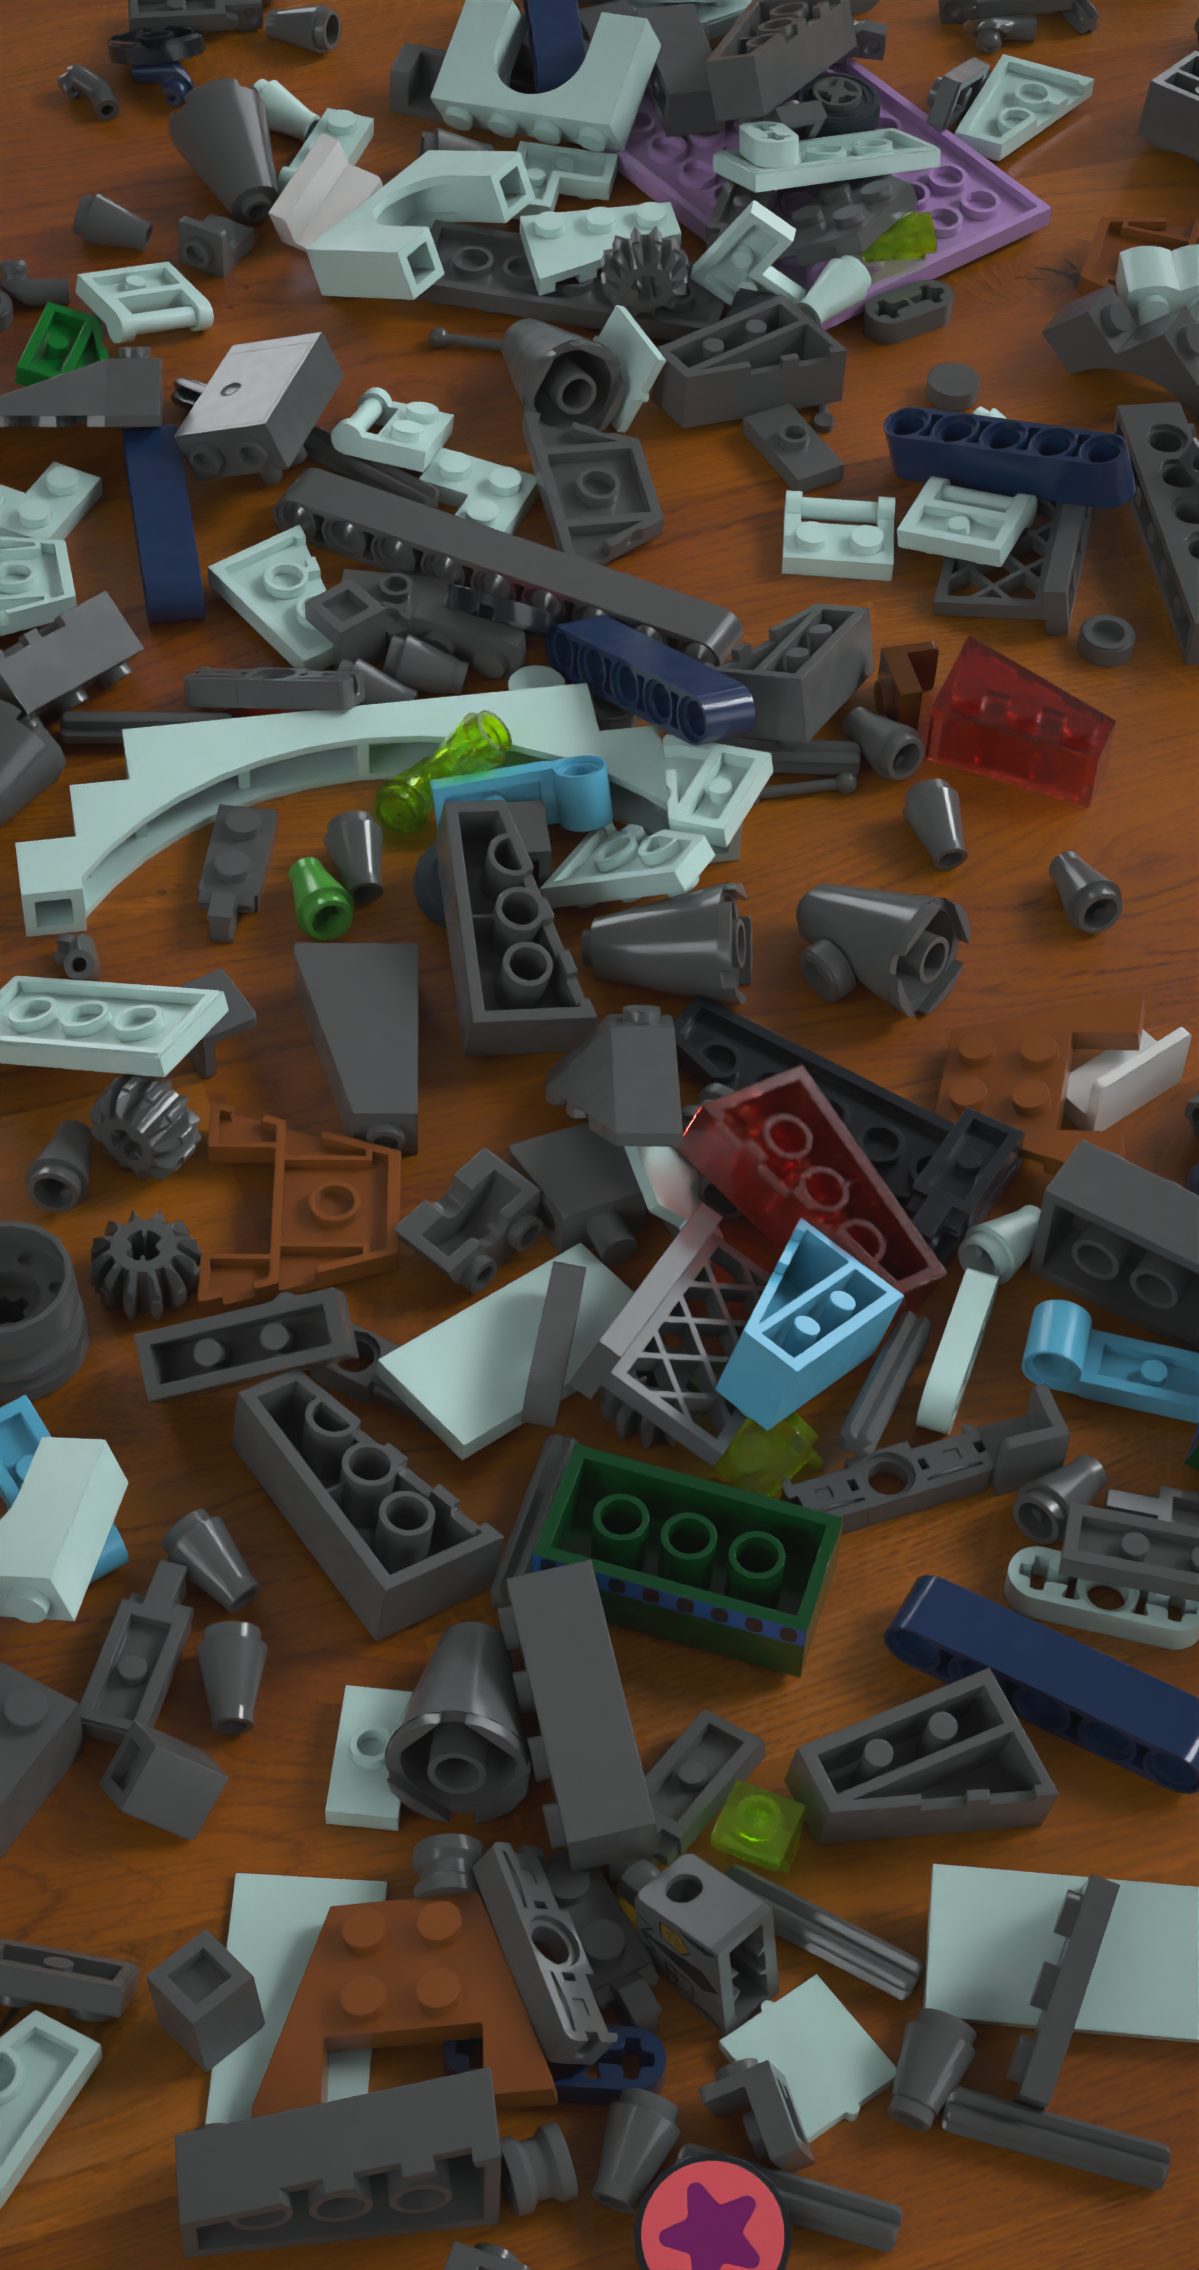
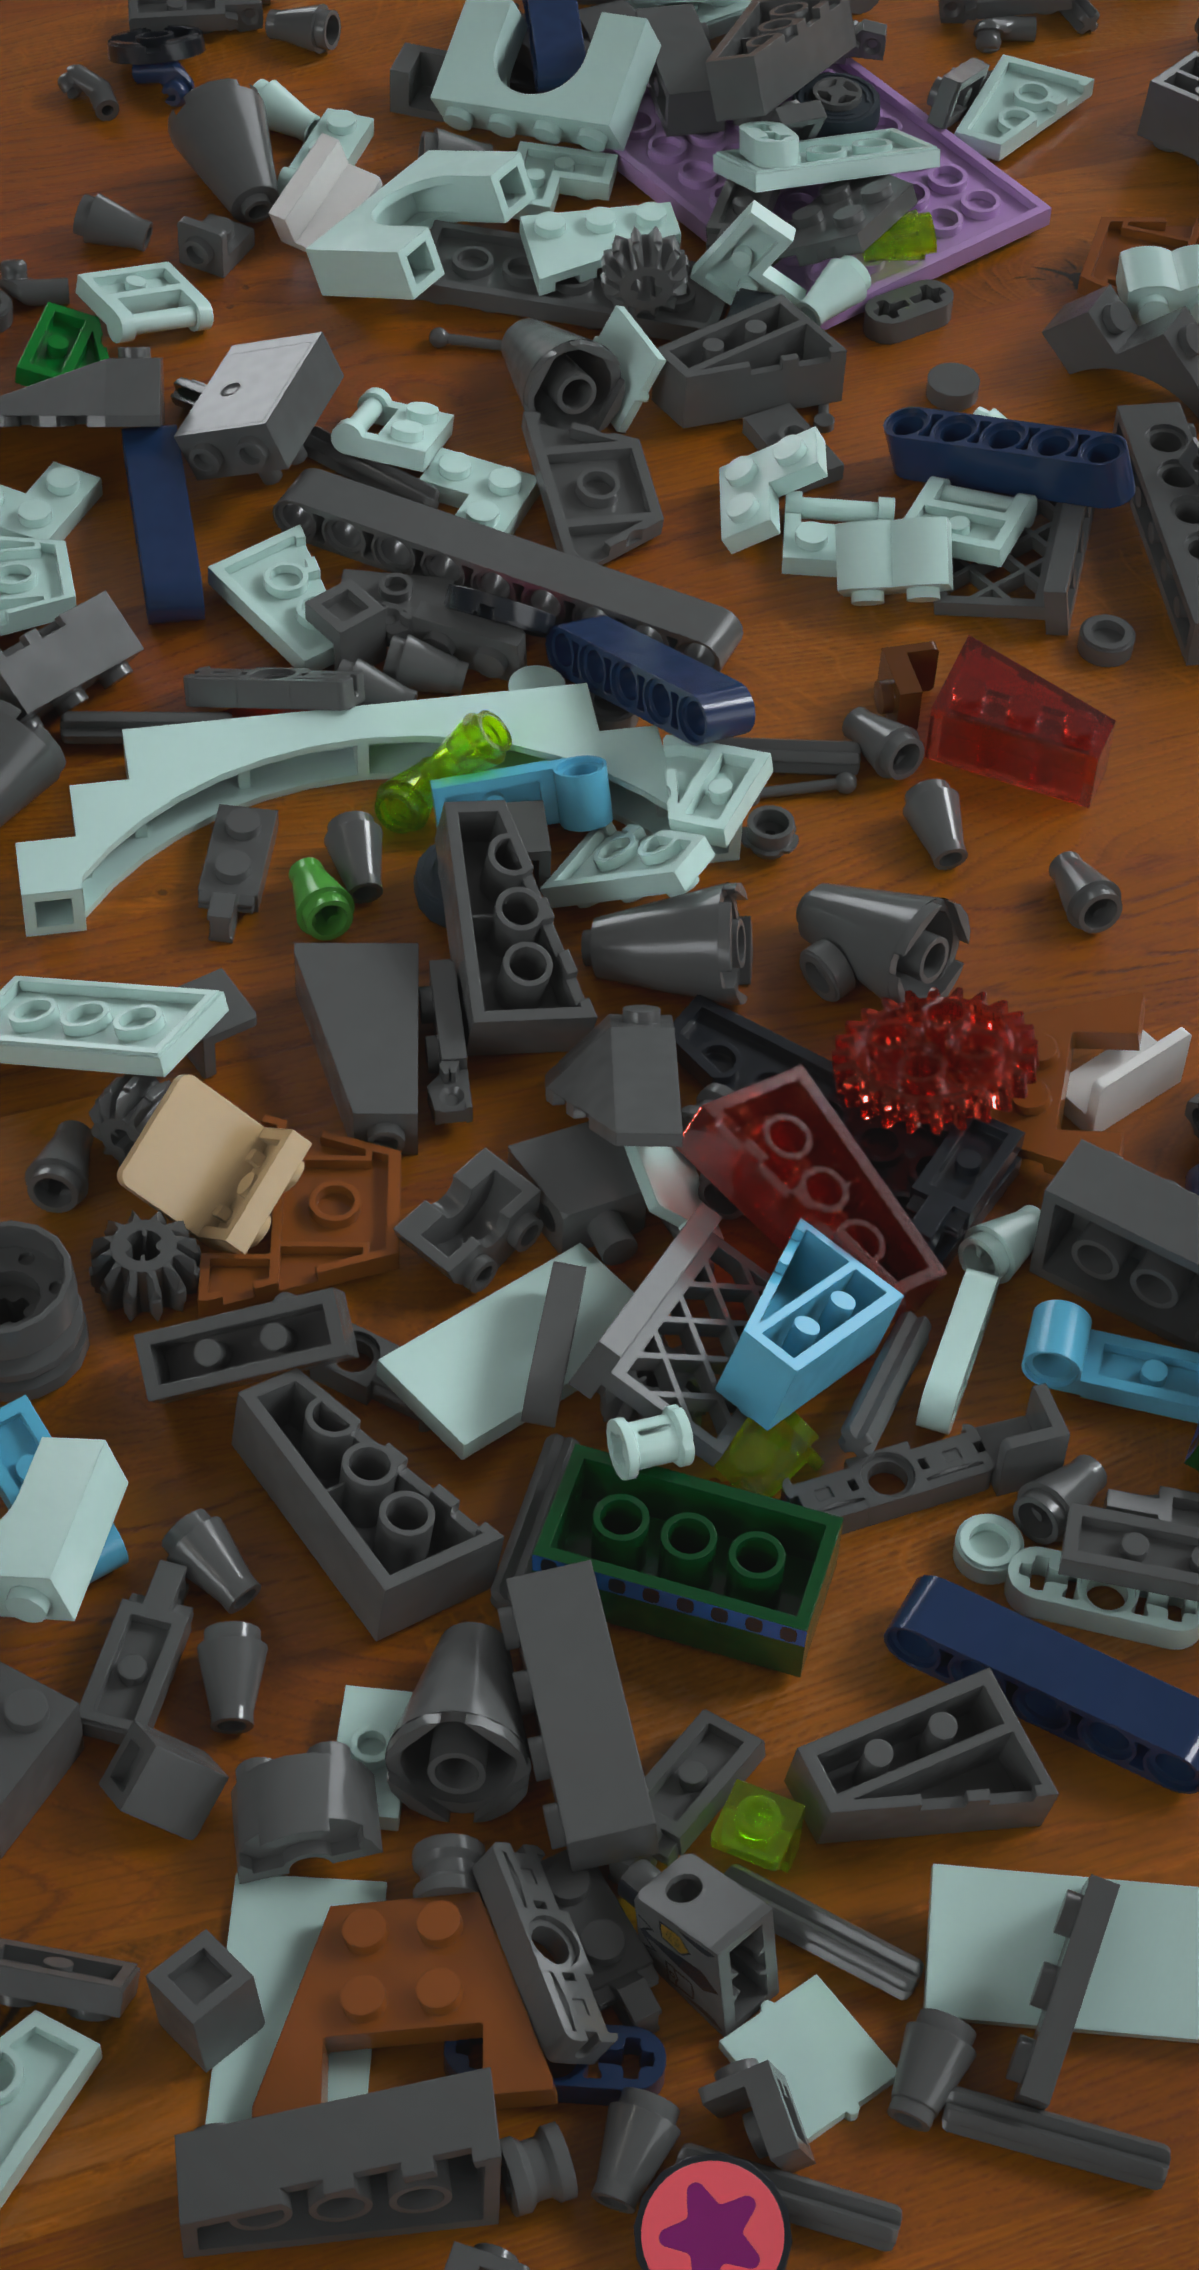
dark grey arm [53,933,101,981] -> none
dark grey wedge [703,603,874,747] -> none
none -> tan bracket [117,1074,312,1255]
none -> dark grey cylinder [231,1741,383,1884]
none -> dark grey hinge [418,959,473,1125]
none -> light aqua bush [606,1404,695,1480]
none -> light aqua plate [719,426,828,554]
none -> dark grey plate [741,805,799,860]
none -> clear red gear [831,987,1039,1134]
none -> light aqua brick [835,516,953,606]
none -> light aqua tile [953,1514,1024,1585]

